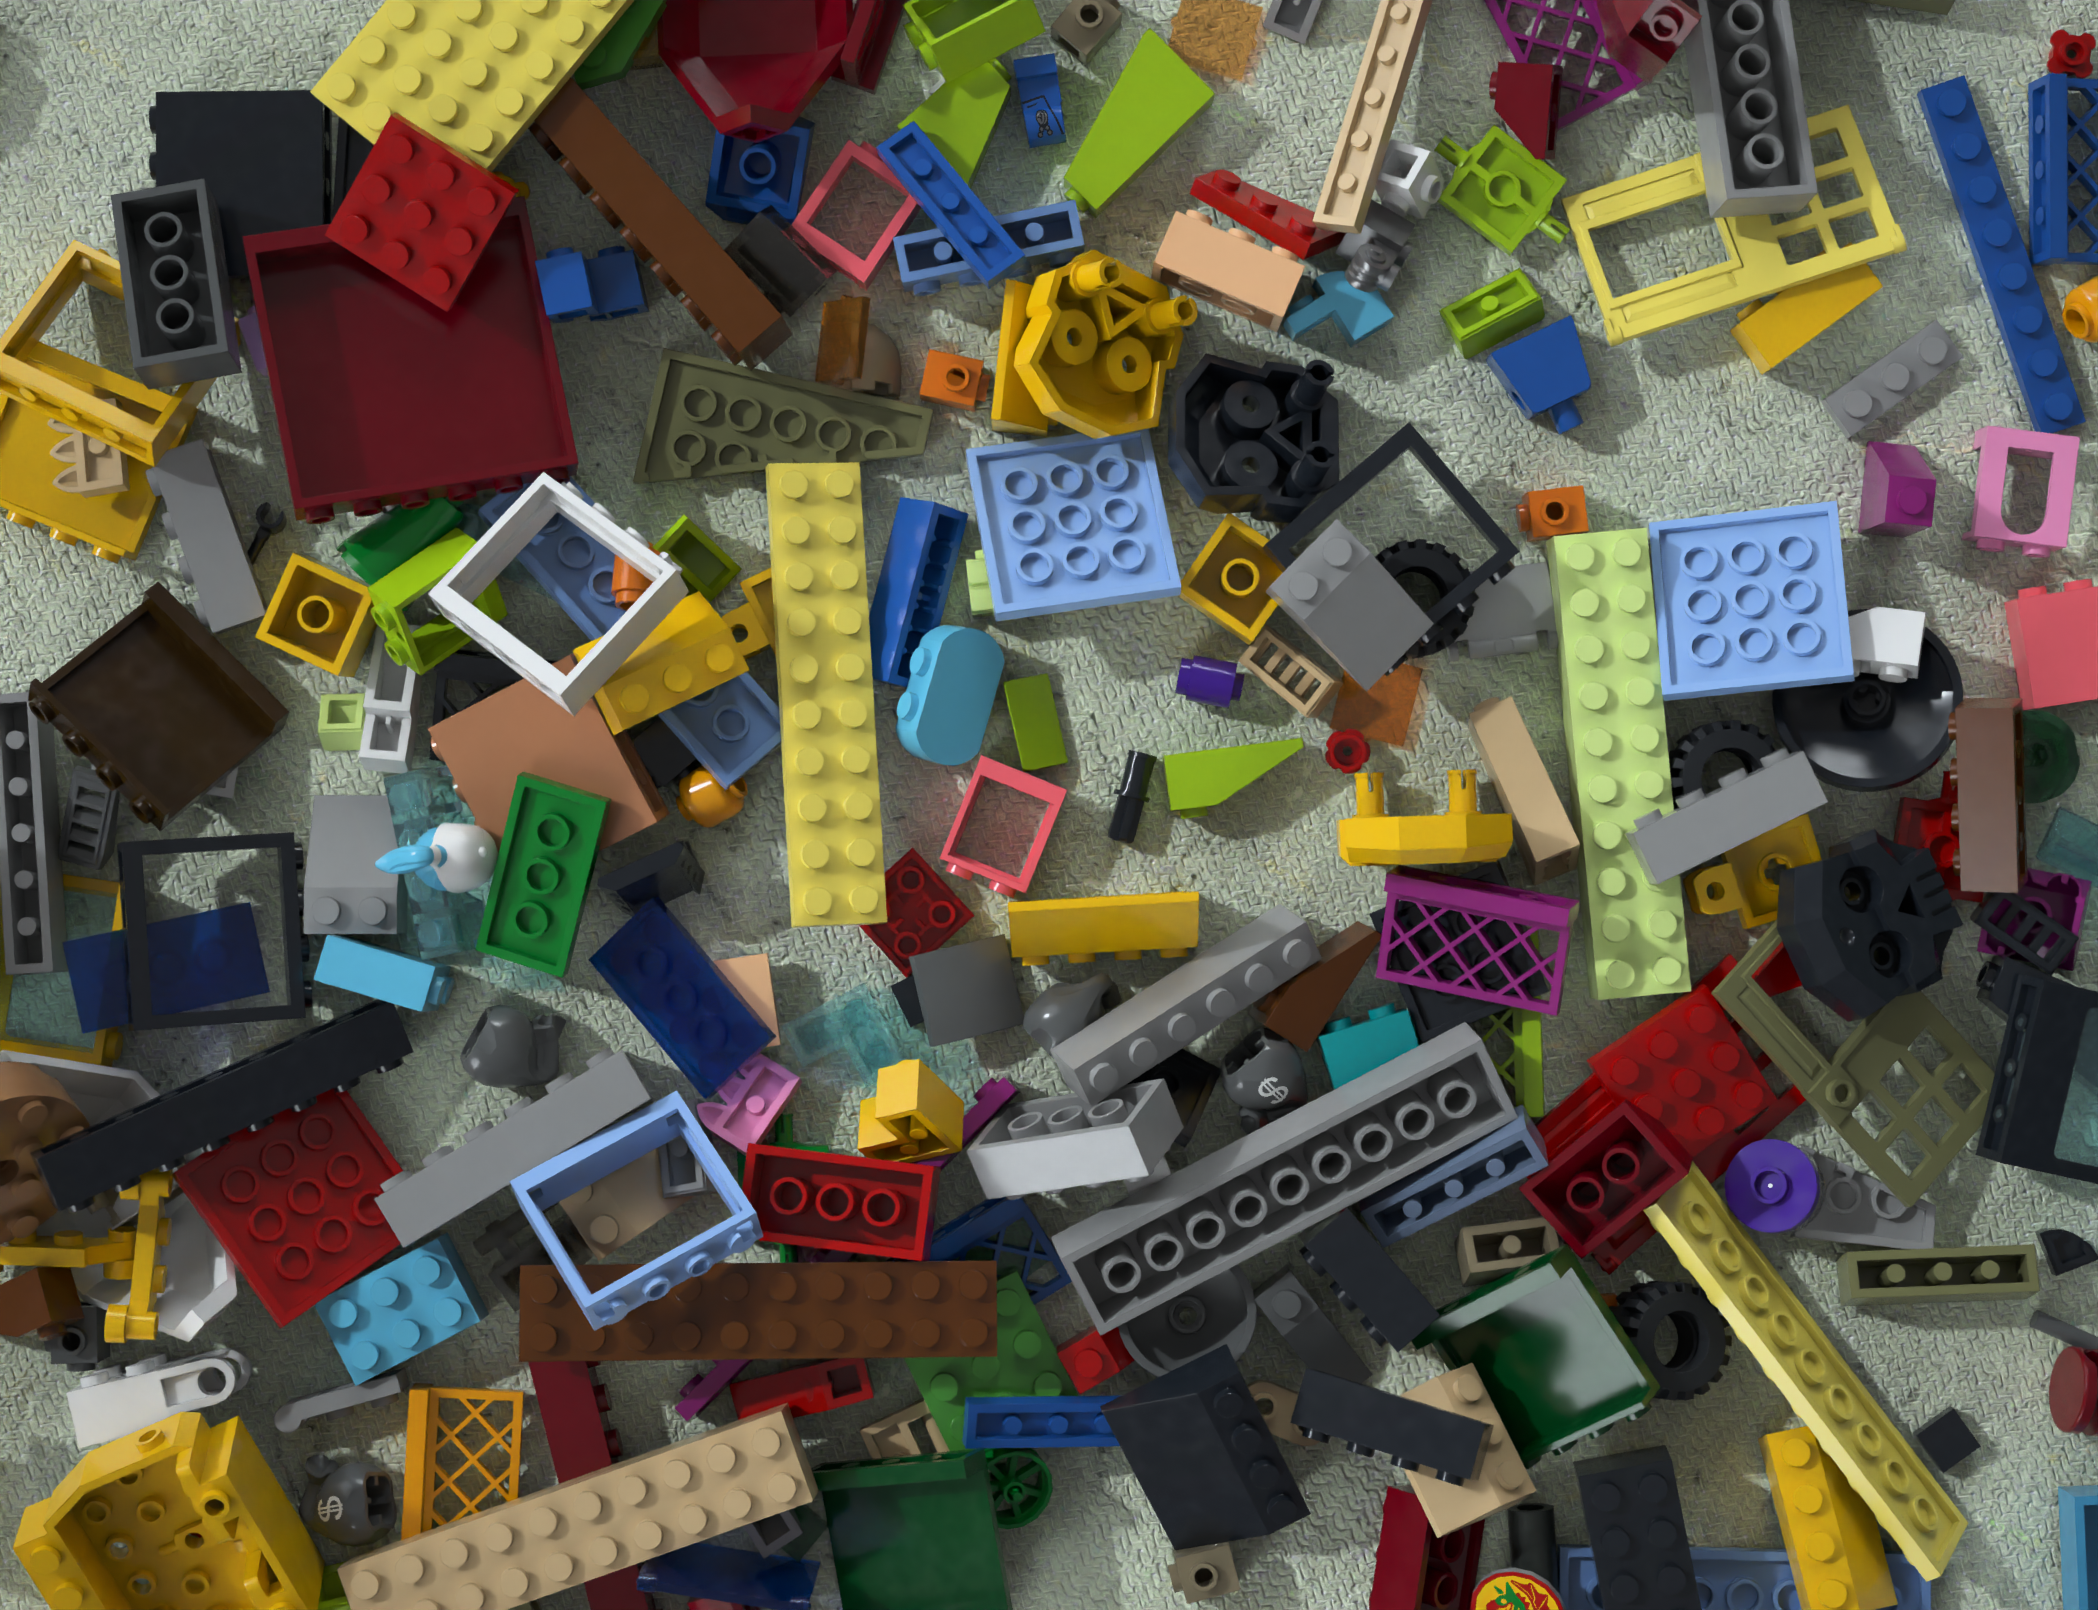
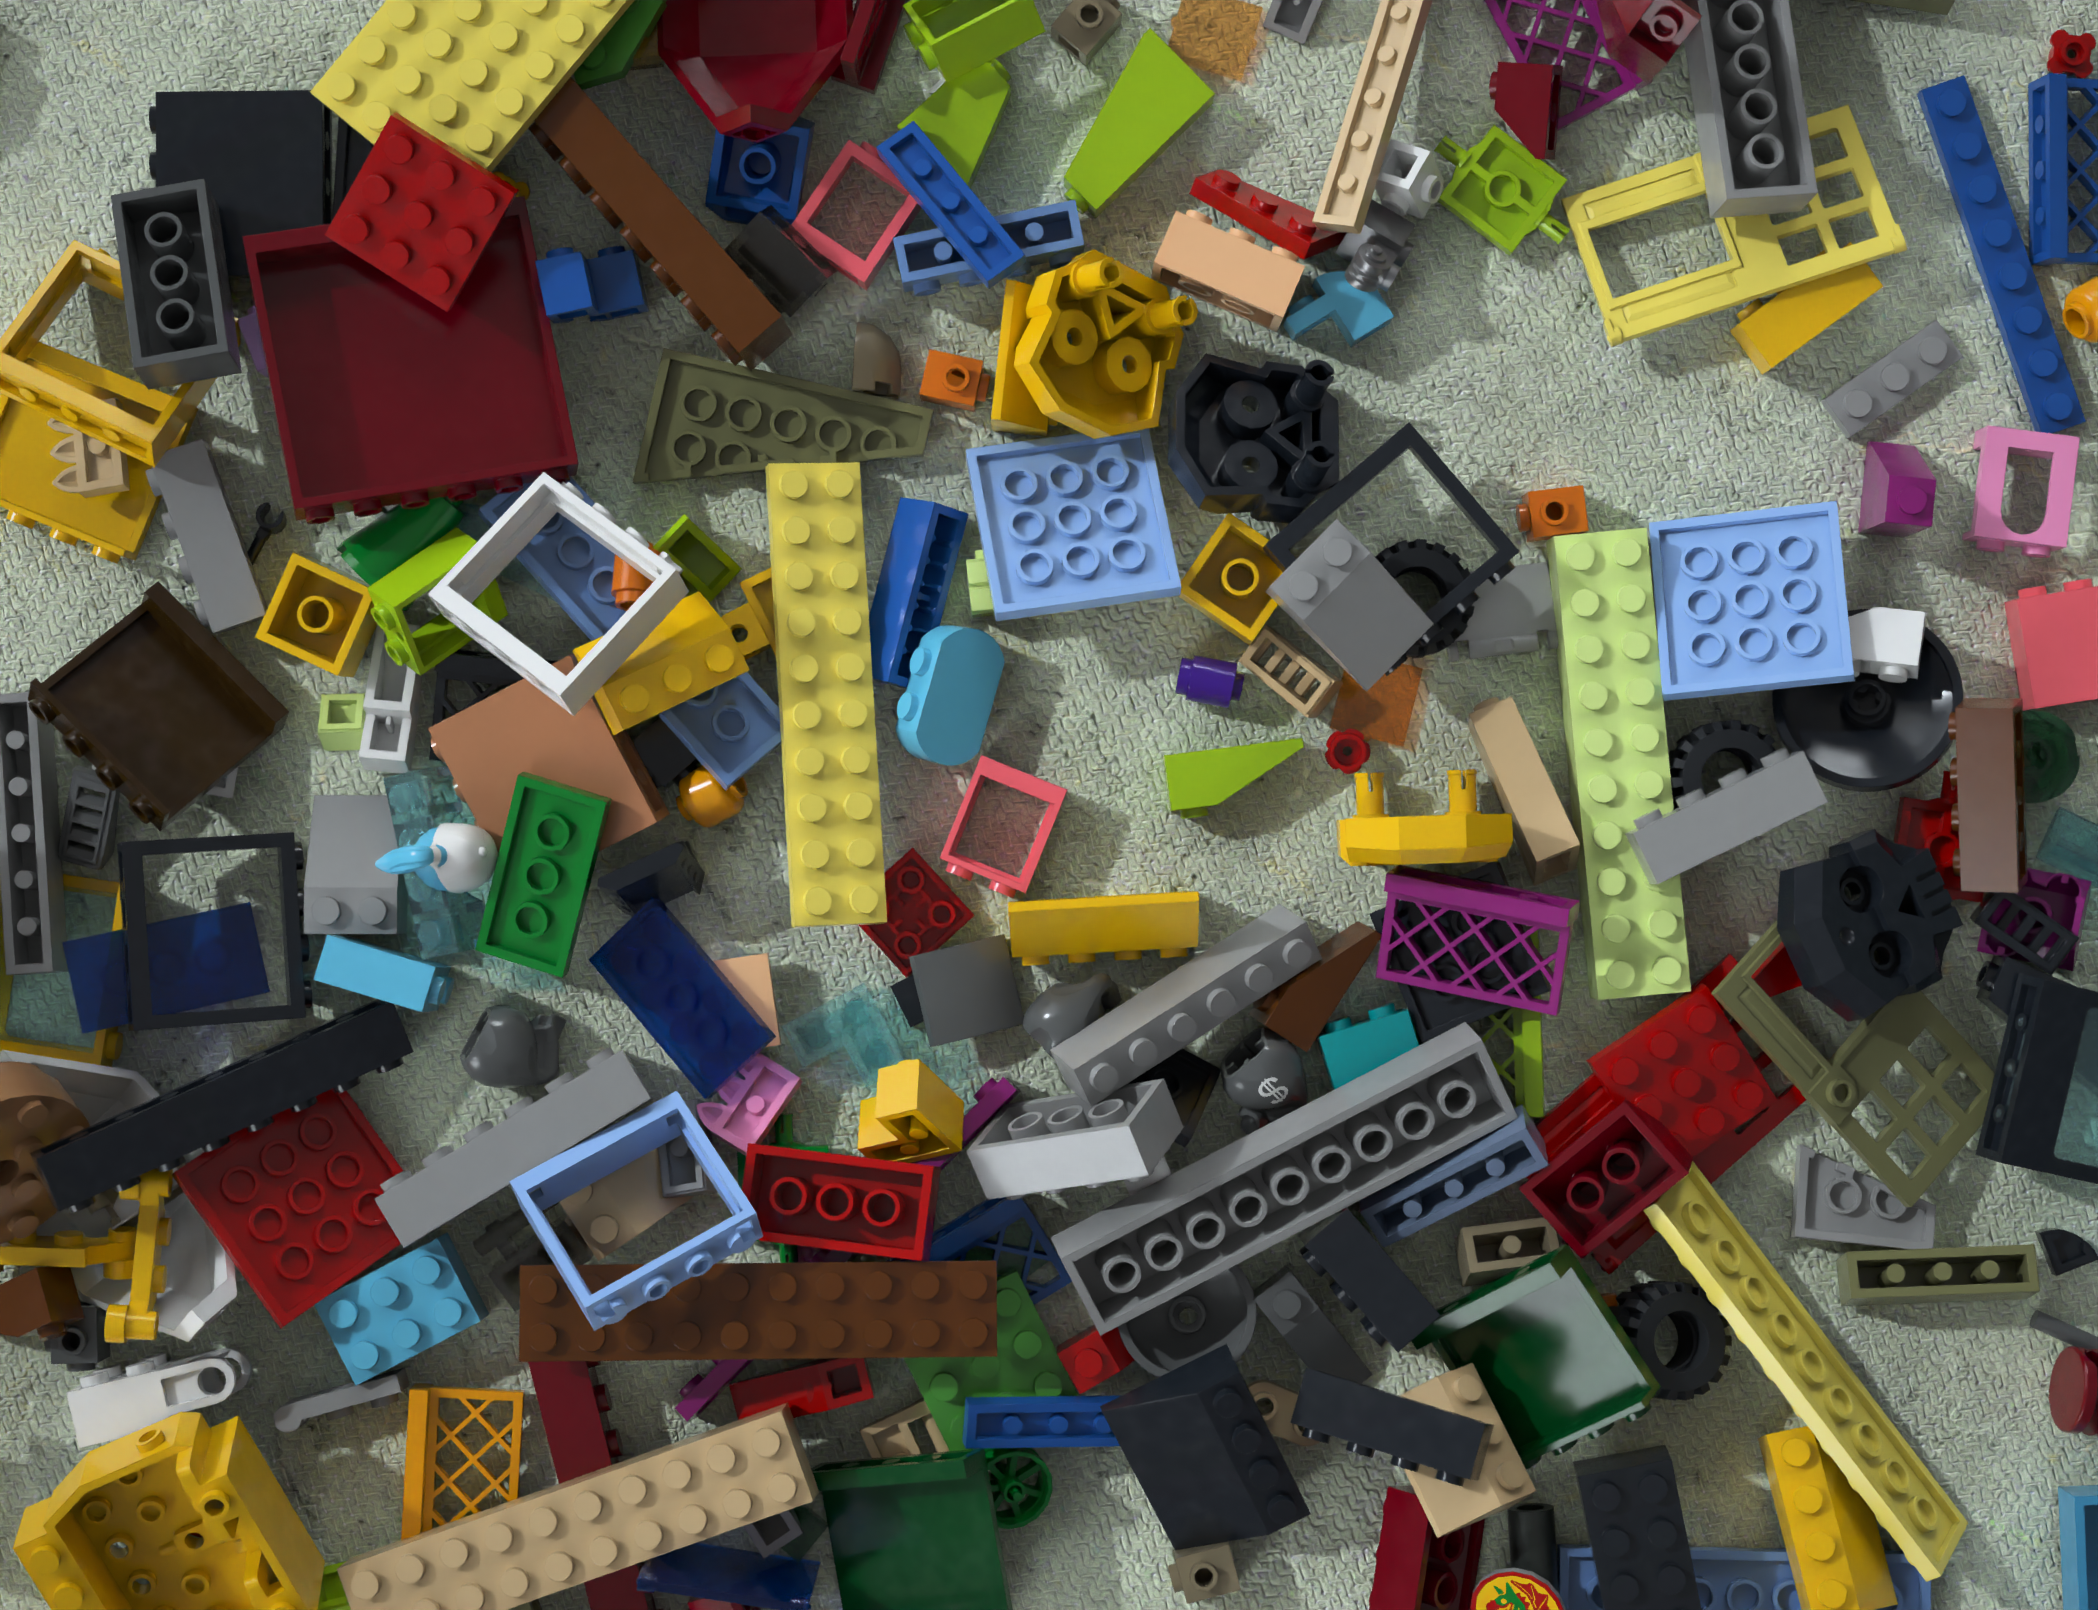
dark grey piece [299,1455,397,1547] -> none
clear orange piece [815,295,871,386] -> none
lime slope [1003,673,1068,772] -> none
blue leg [1013,53,1066,148] -> none
black axle [1108,750,1157,843] -> none
lime slope [1439,268,1545,359] -> none
blue torso [1486,315,1592,435] -> none
yellow plate [1683,814,1822,929] -> none
dark purple piece [1724,1139,1825,1235] -> none
black tile [1913,1406,1981,1473] -> none

